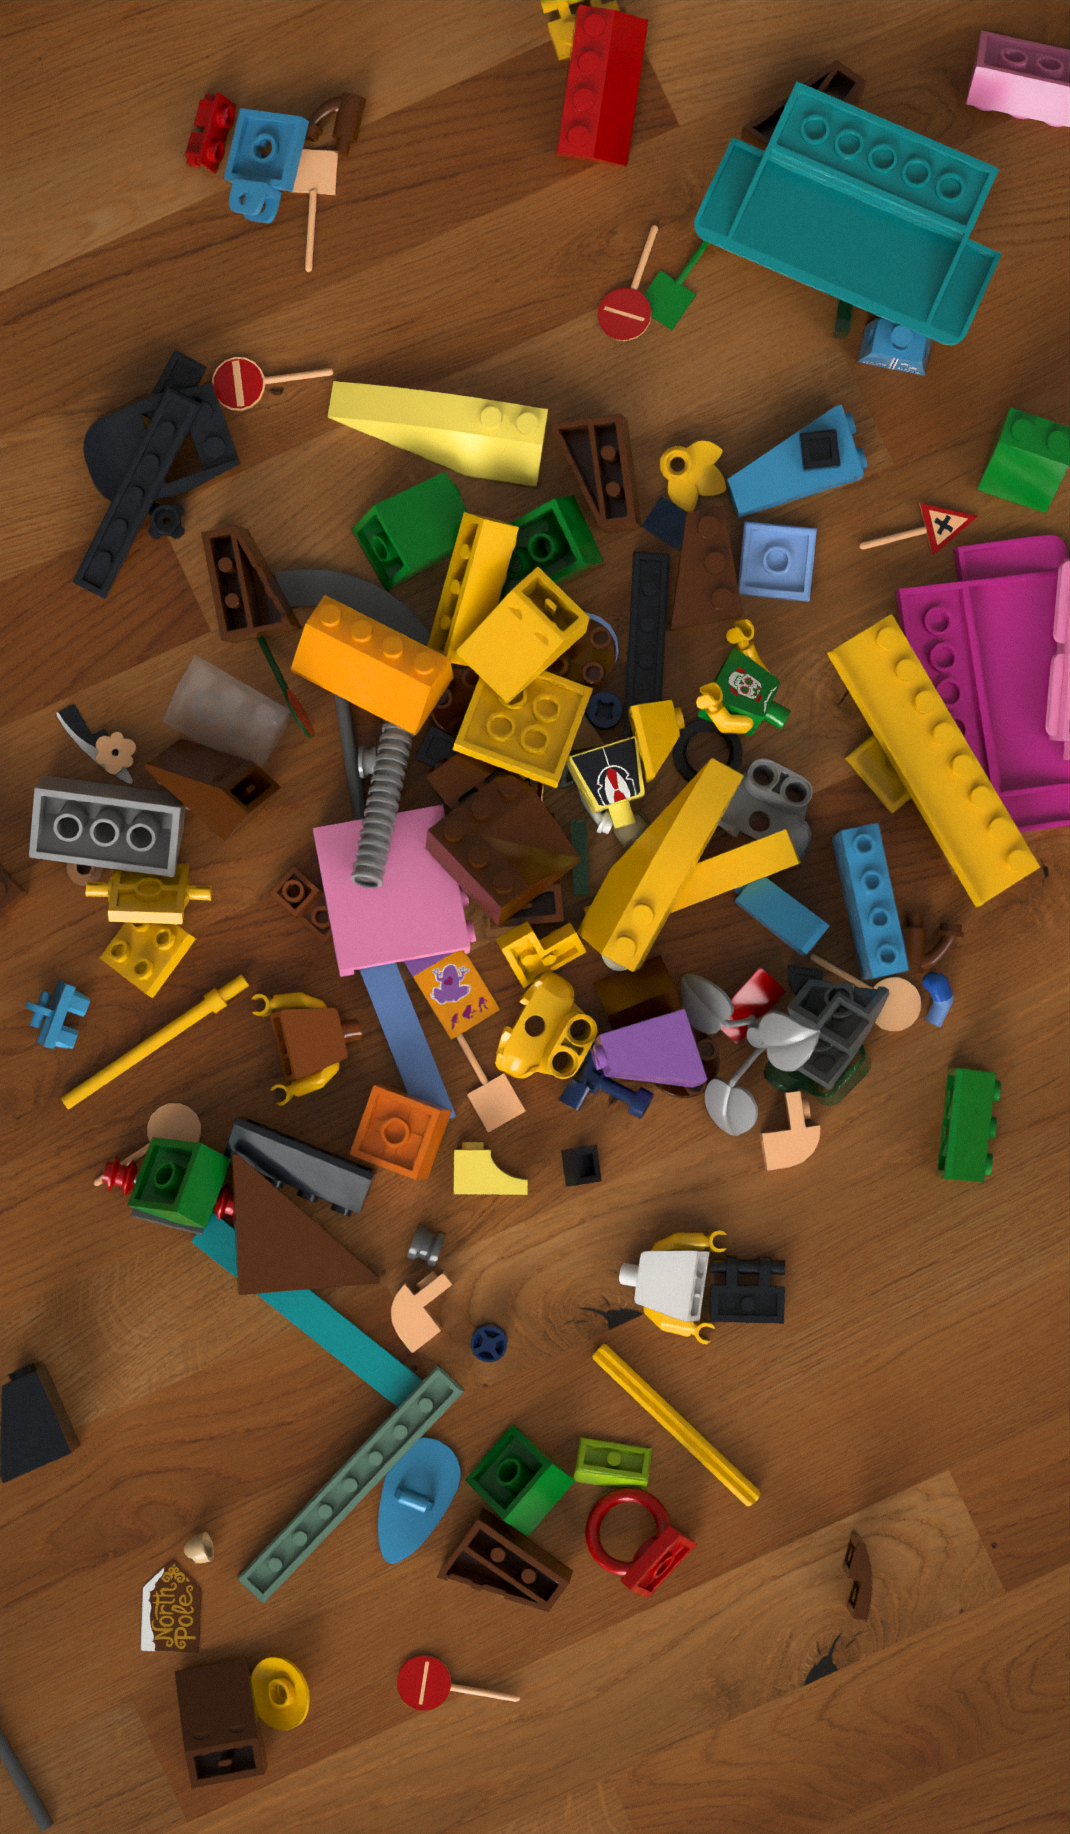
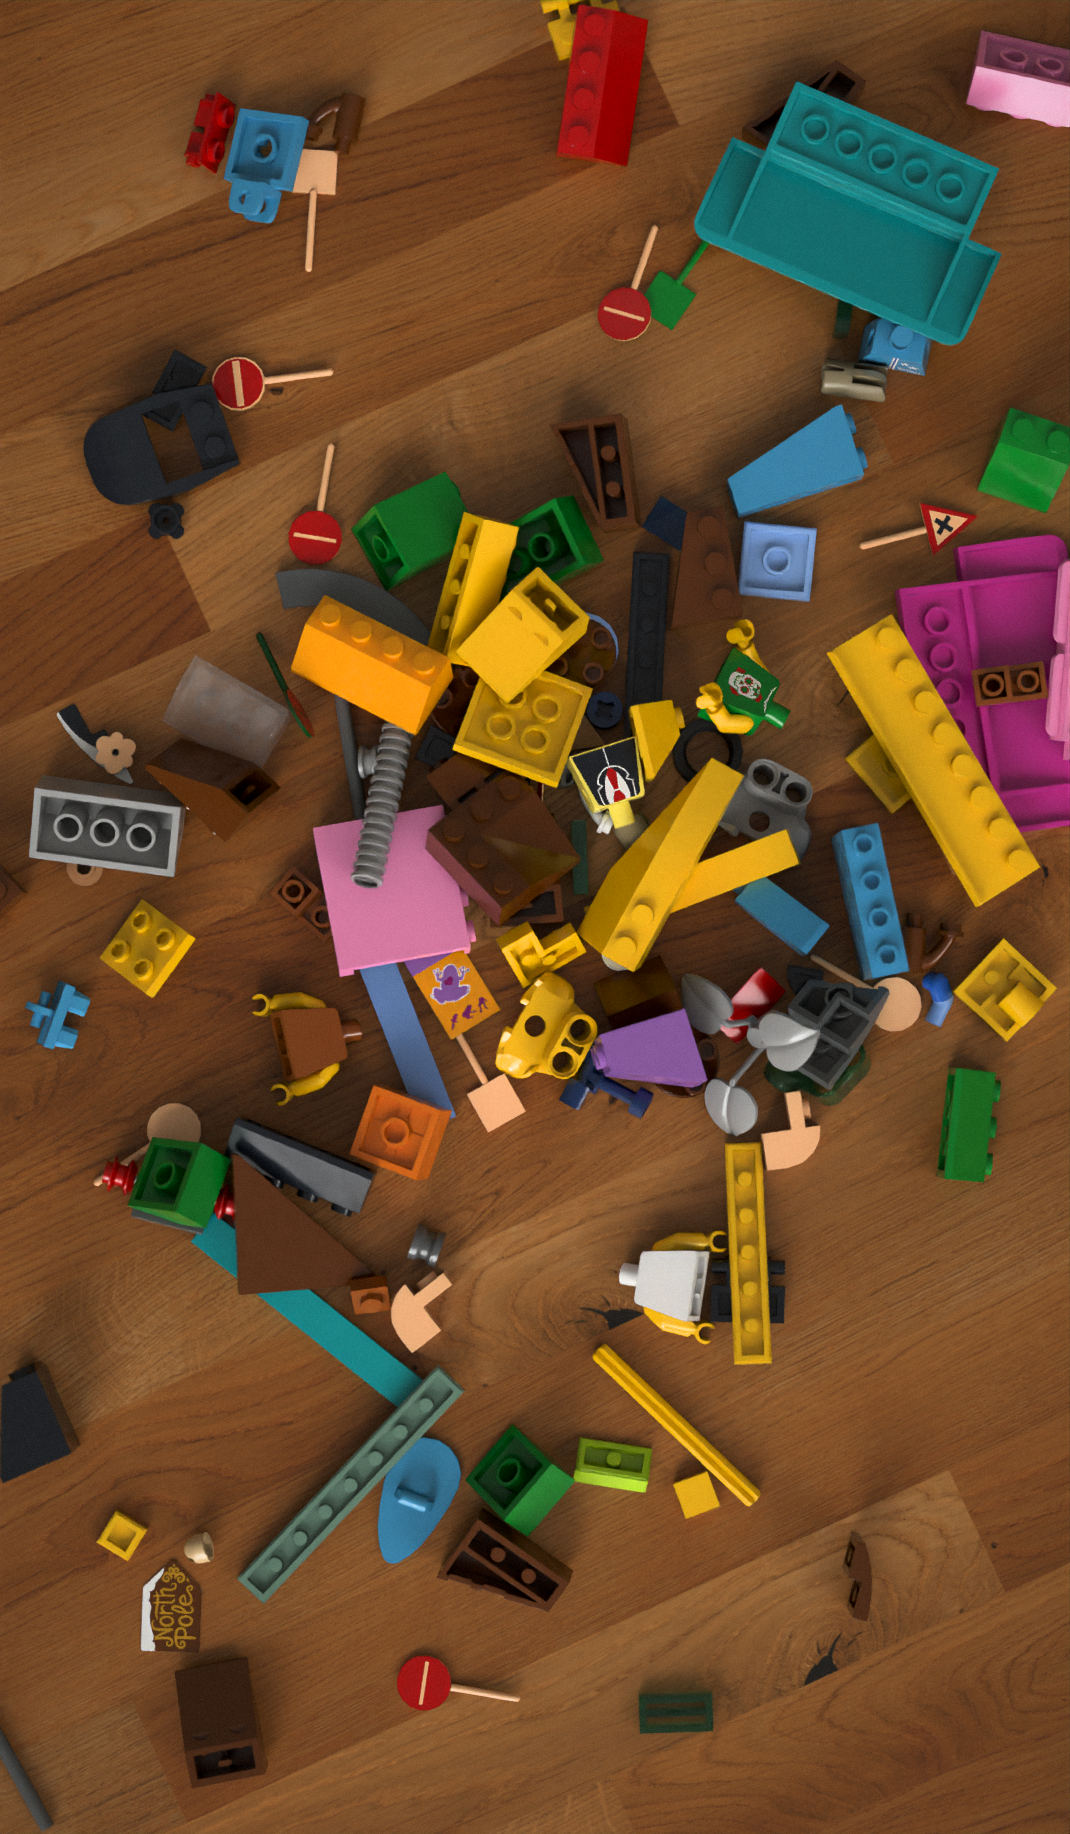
yellow bar [61,974,250,1110] -> none
black tile [73,386,202,599] -> none
yellow plate [86,863,212,924] -> none
reddish brown wedge [201,525,303,643] -> none
yellow dish [251,1656,310,1731] -> none
light yellow wedge [328,381,548,488] -> none
light yellow arch [454,1142,528,1195] -> none
dark blue wheel [471,1323,508,1363] -> none
black plate [561,1145,602,1187] -> none
red tile [585,1488,697,1598] -> none
yellow plate [659,441,727,512] -> none
black tile [799,429,840,472] -> none
none -> yellow tile [97,1509,148,1561]
none -> red piece [288,443,342,565]
none -> dark orange plate [350,1275,391,1315]
none -> clear green tile [638,1692,713,1734]
none -> yellow tile [673,1470,720,1519]
none -> yellow tile [724,1142,772,1365]
none -> dark tan arm [820,358,888,402]
none -> yellow plate [952,938,1057,1042]
none -> dark orange slope [971,661,1048,707]

